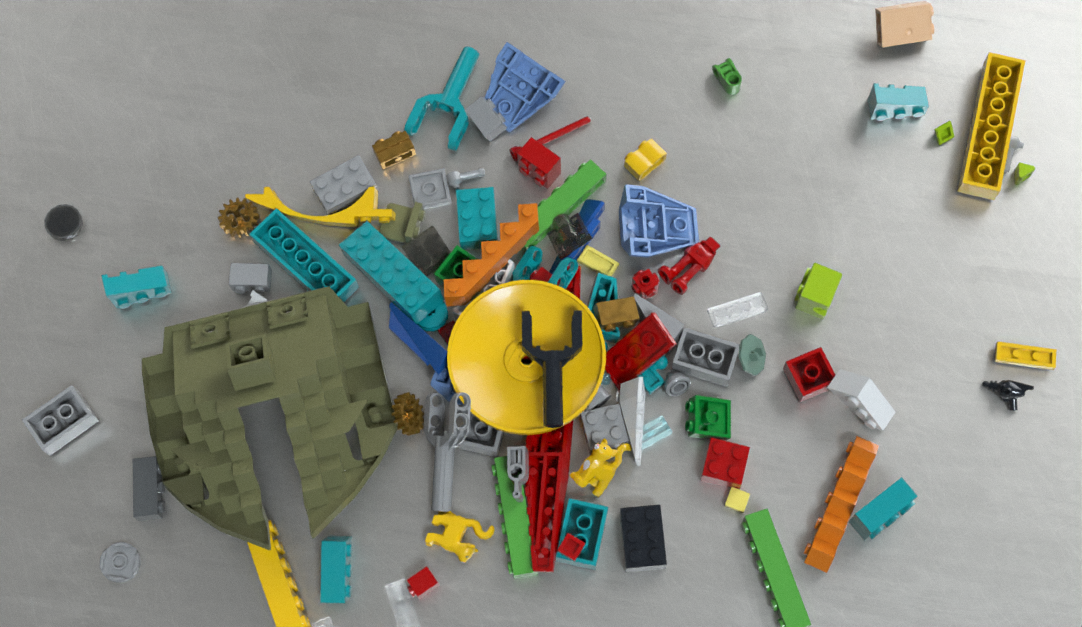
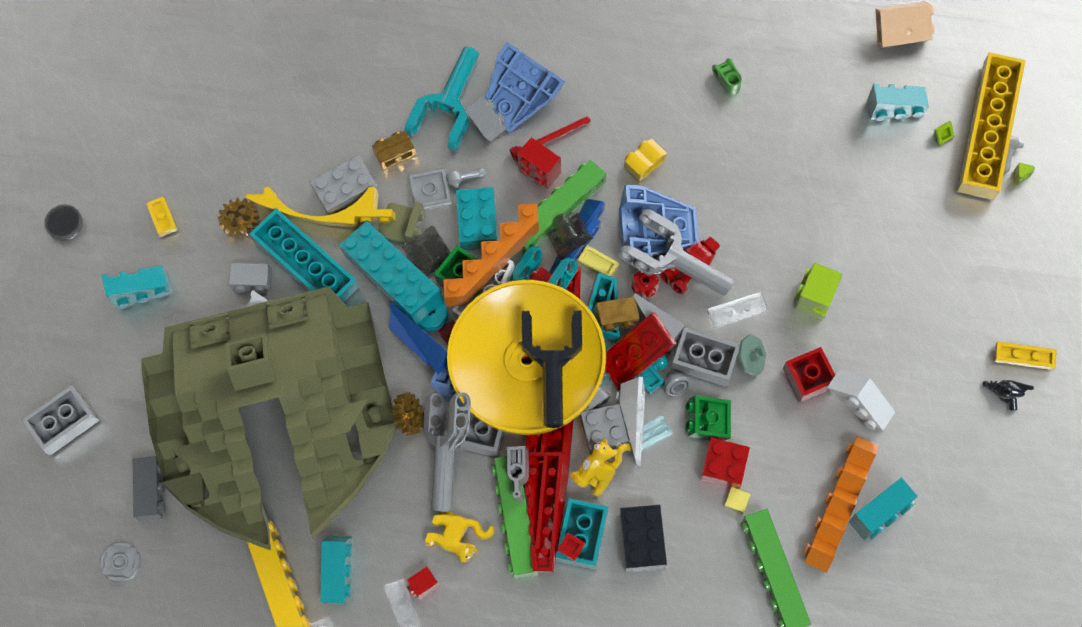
none -> yellow plate [146,196,178,237]
none -> light grey piece [618,209,734,296]

